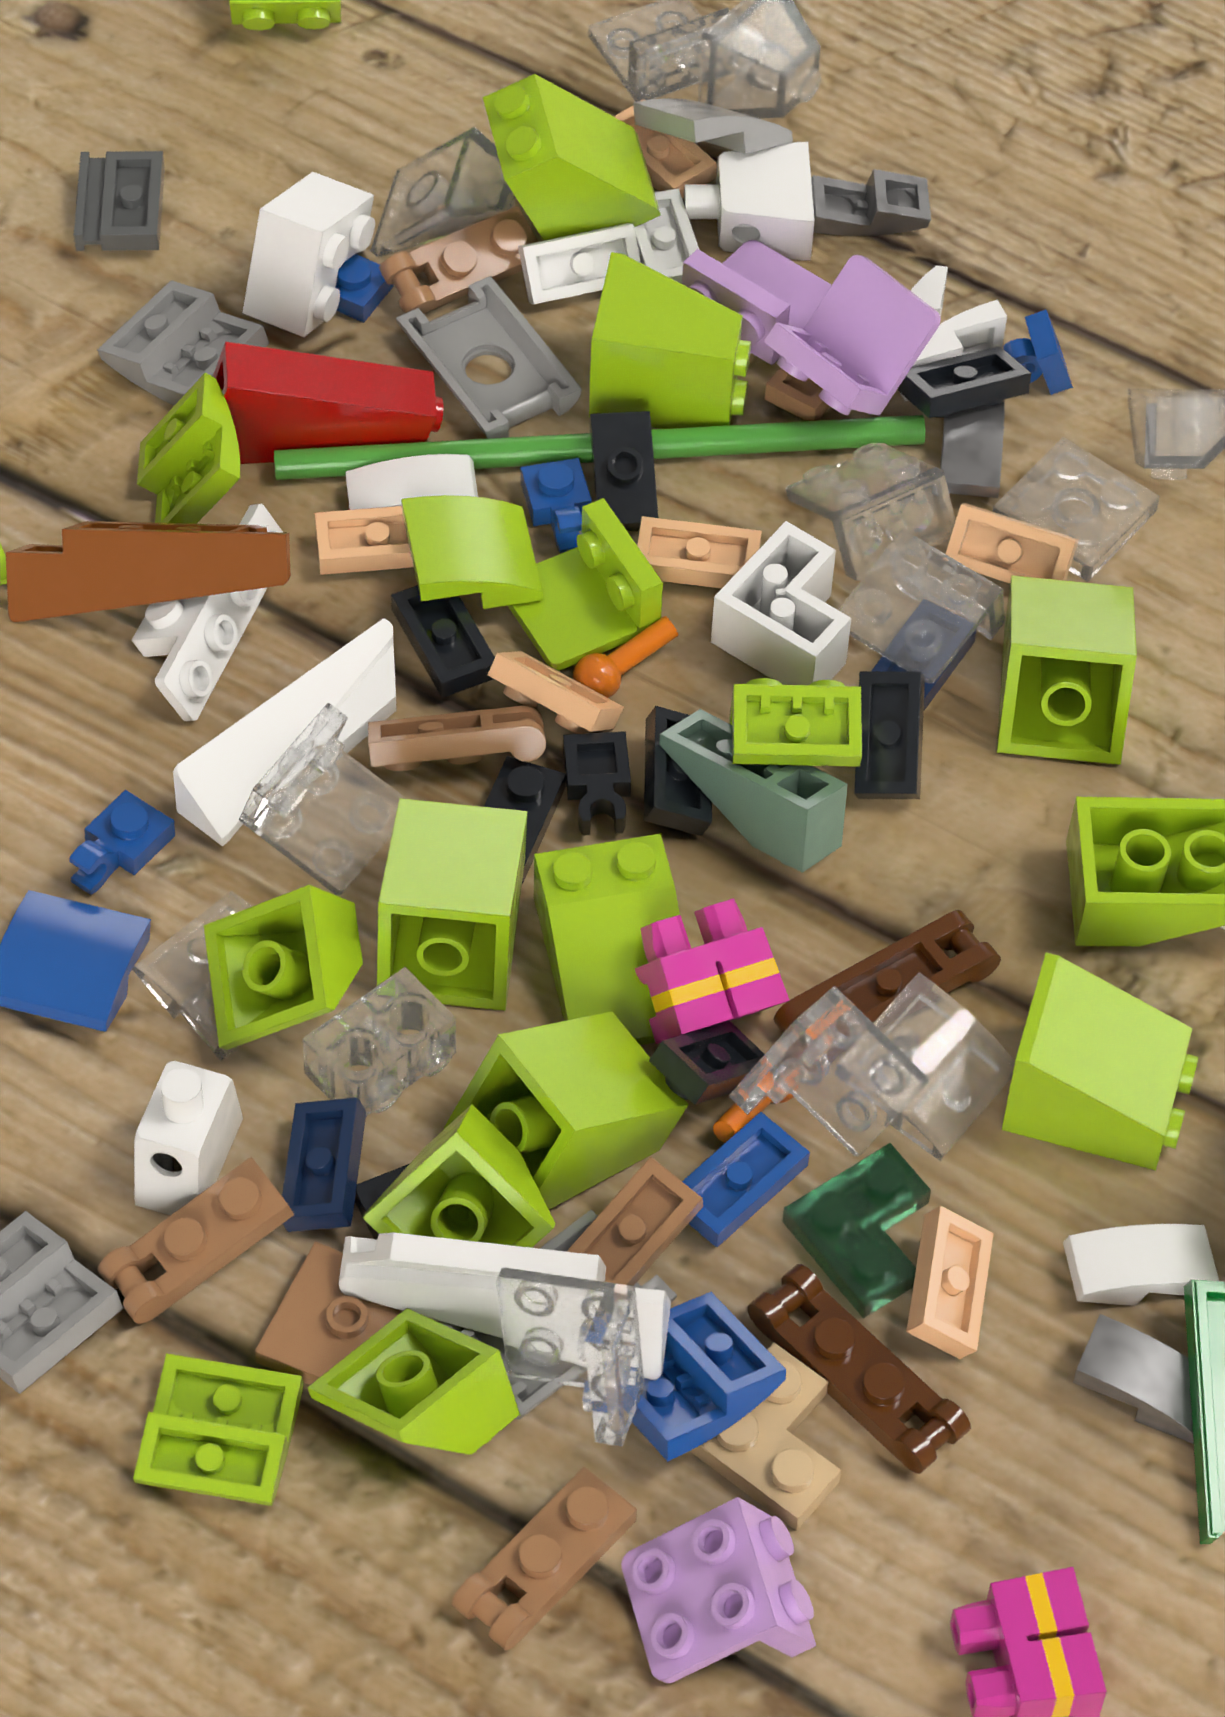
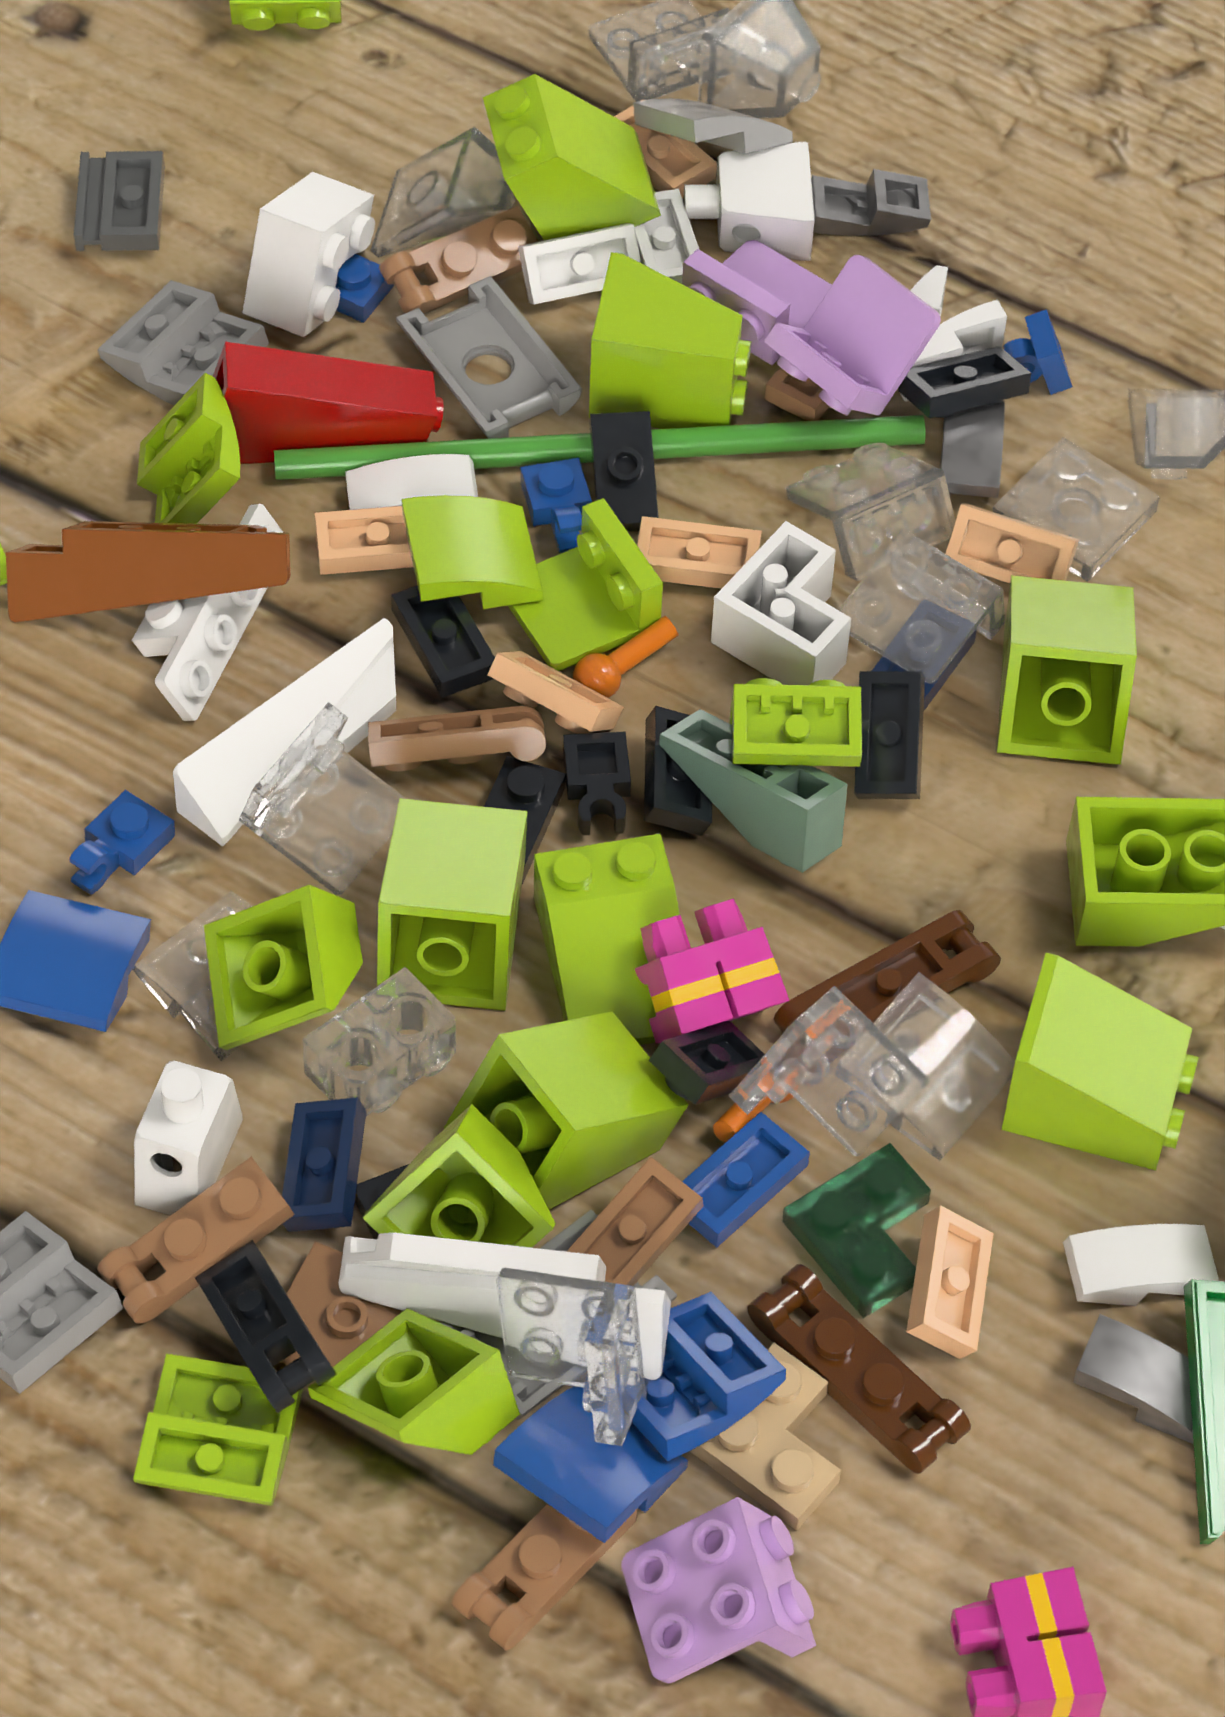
none -> black plate [195,1240,337,1413]
none -> blue slope [493,1385,688,1544]

